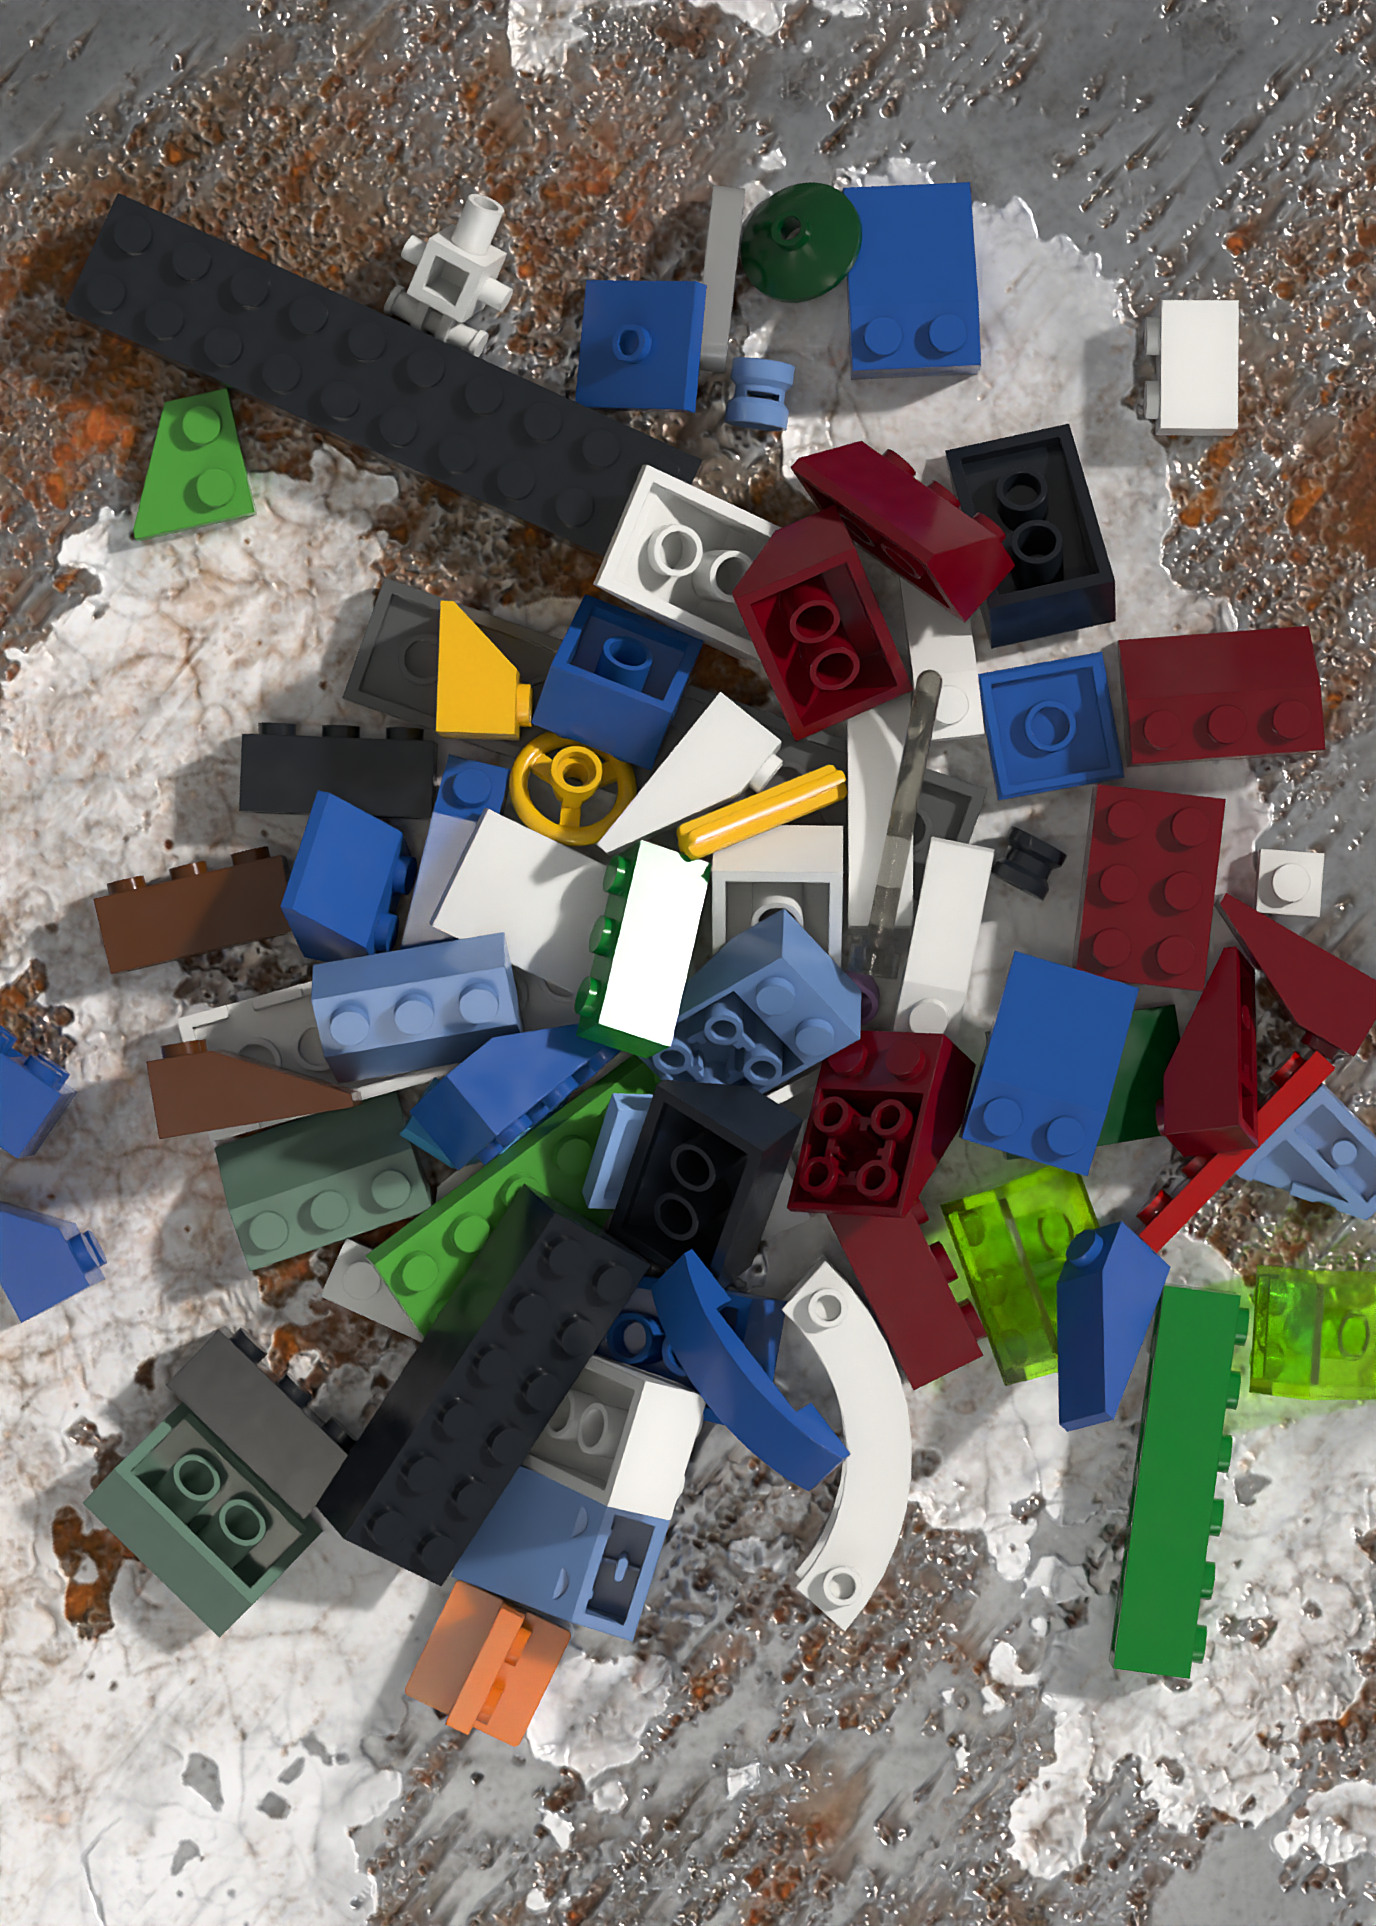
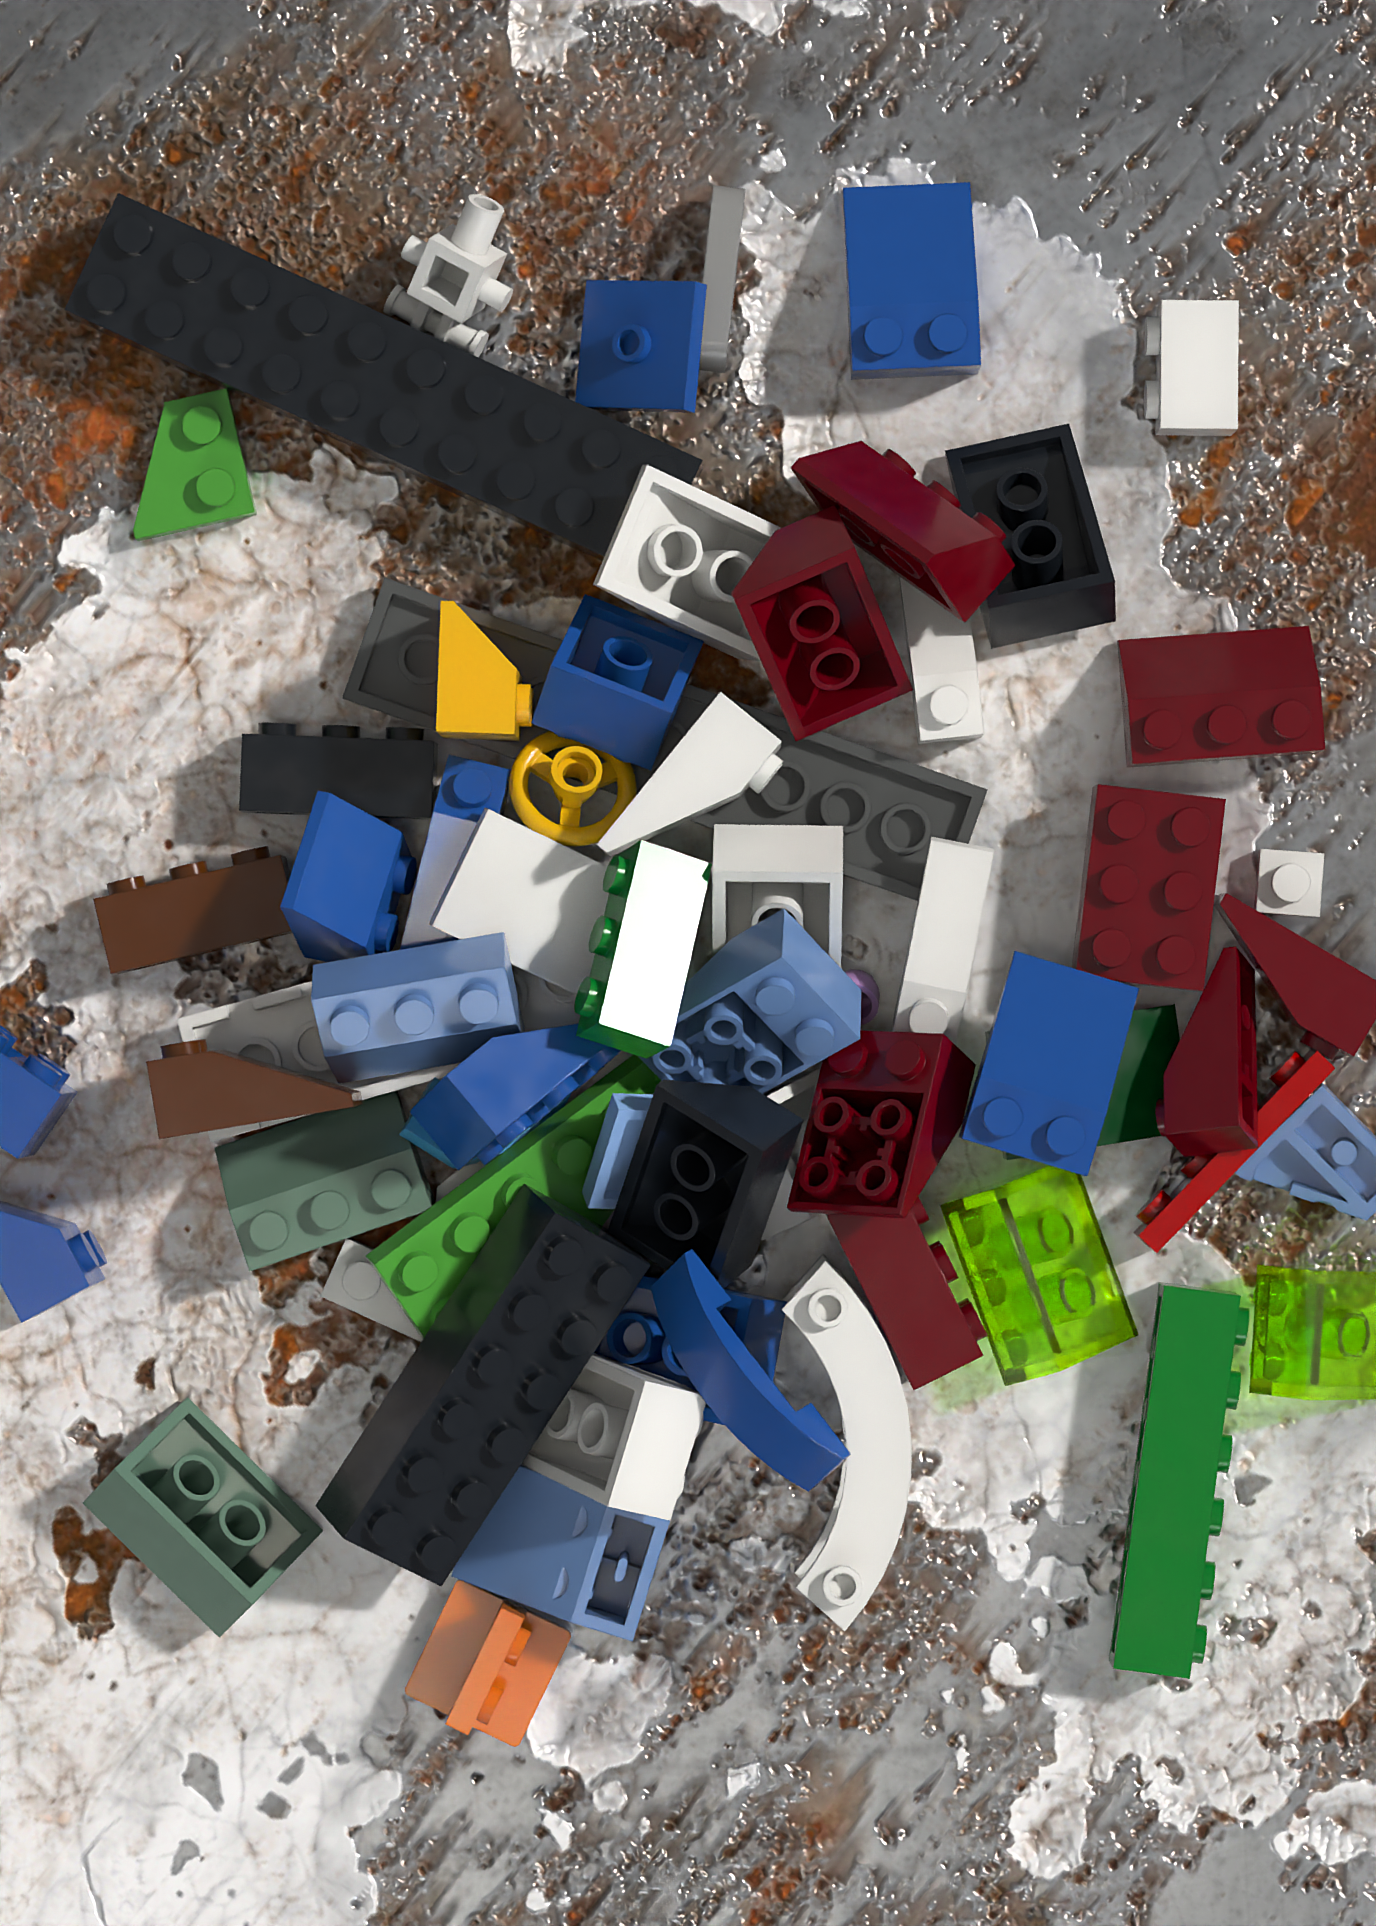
black brick [166,1326,357,1519] -> none
yellow axle [676,764,848,860] -> none
medium blue wheel [724,357,795,432] -> none
dark green dish [741,182,862,303] -> none
clear smoke piece [846,669,943,979] -> none
white slope [846,677,913,929] -> none
blue plate [978,652,1125,801] -> none
black wheel [990,826,1067,901] -> none
blue slope [1056,1221,1171,1432] -> none

